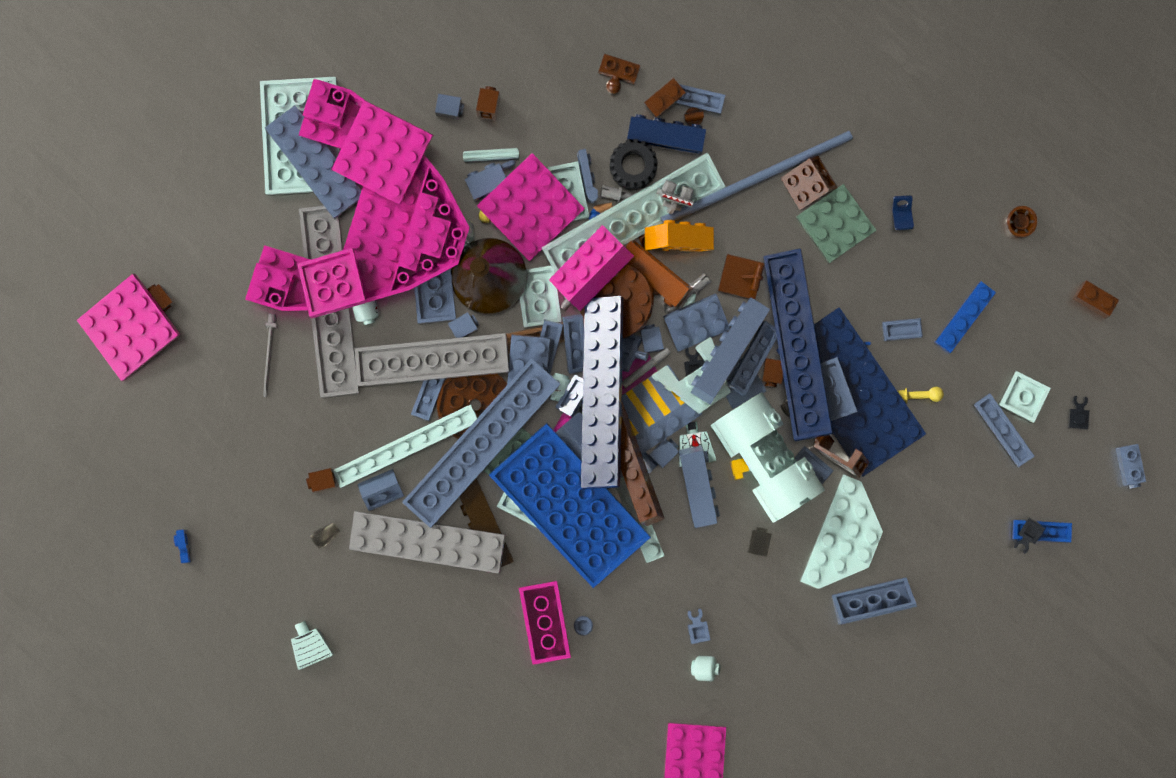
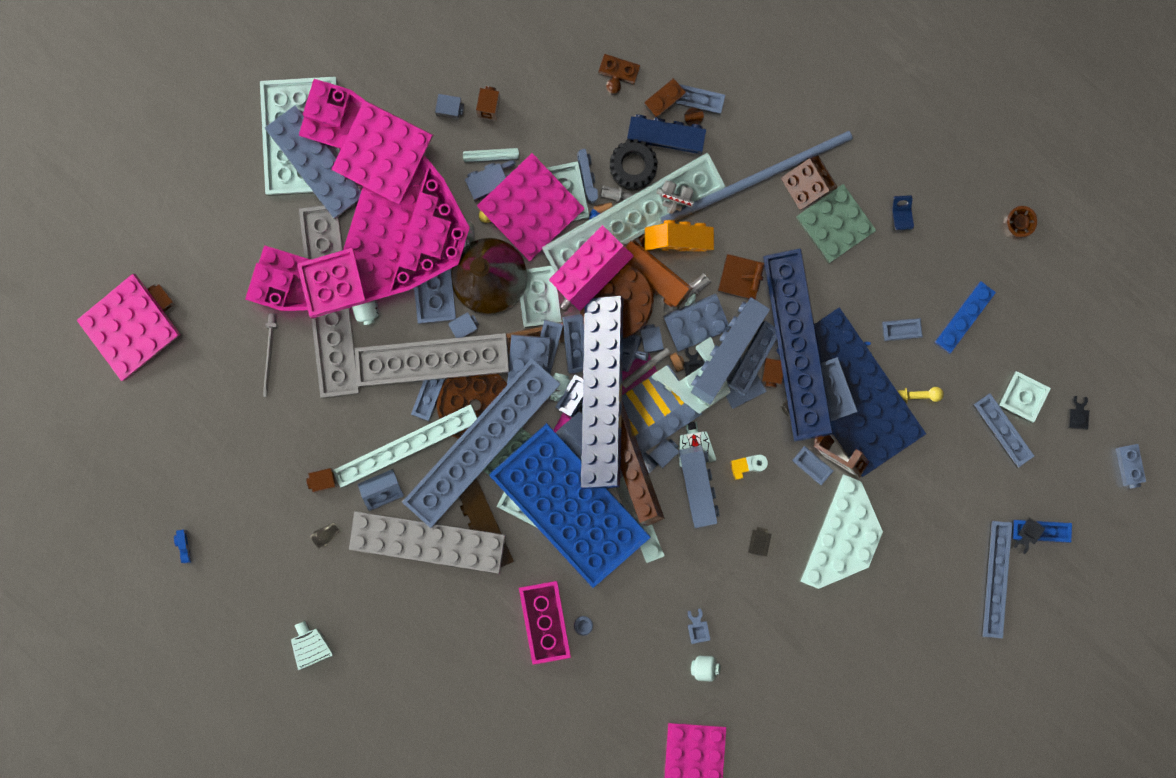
light aqua cylinder [711,392,825,523] -> none
sand blue slope [832,577,917,625] -> none
reddish brown brick [1073,280,1119,319] -> none
none -> medium nougat tile [669,352,684,372]
none -> sand blue plate [982,521,1012,638]

